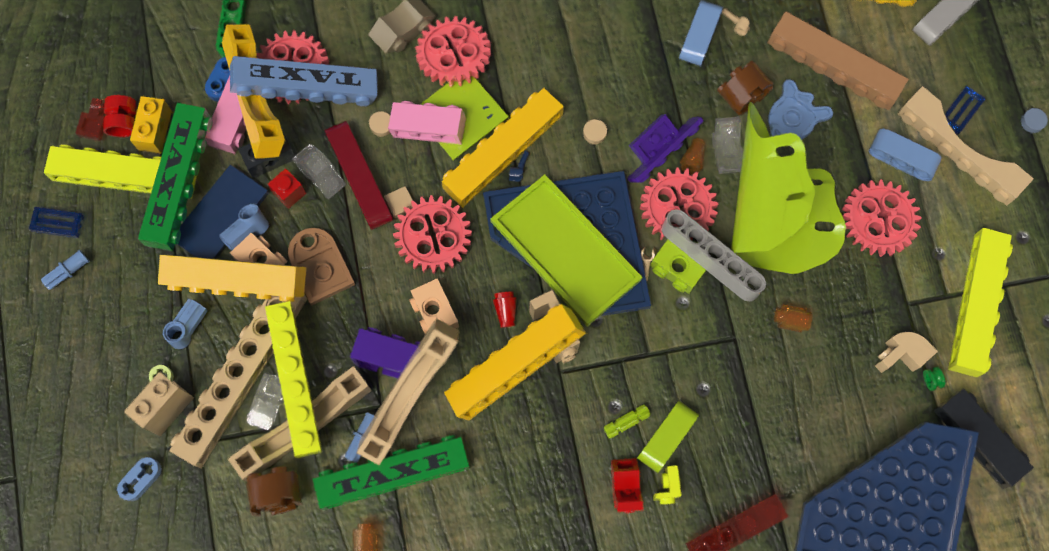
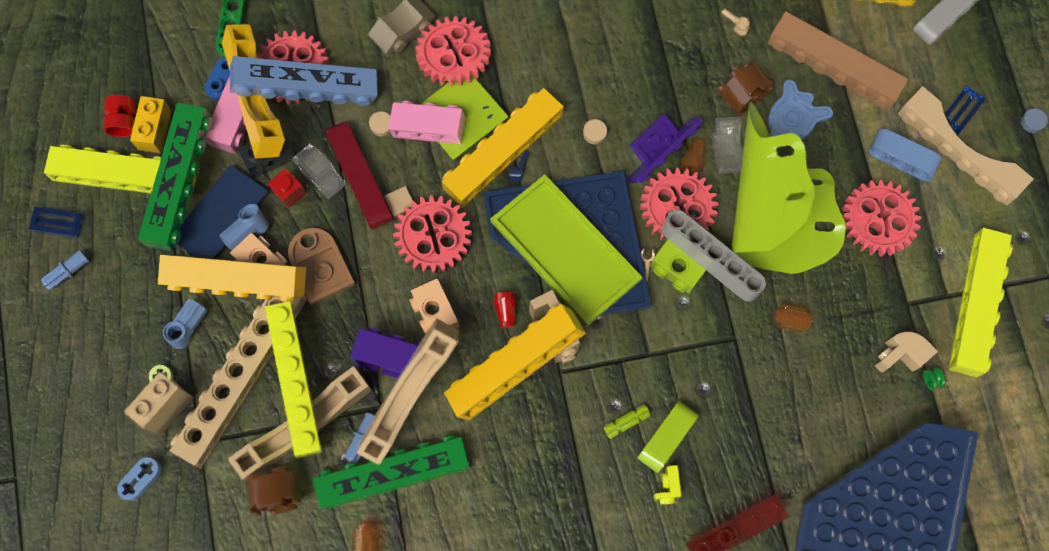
clear red plate [75,98,105,141] -> none
clear slope [246,372,283,430] -> none
red brick [611,458,643,513] -> none
medium blue beam [679,0,723,66] -> none
black brick [933,388,1034,489] -> none

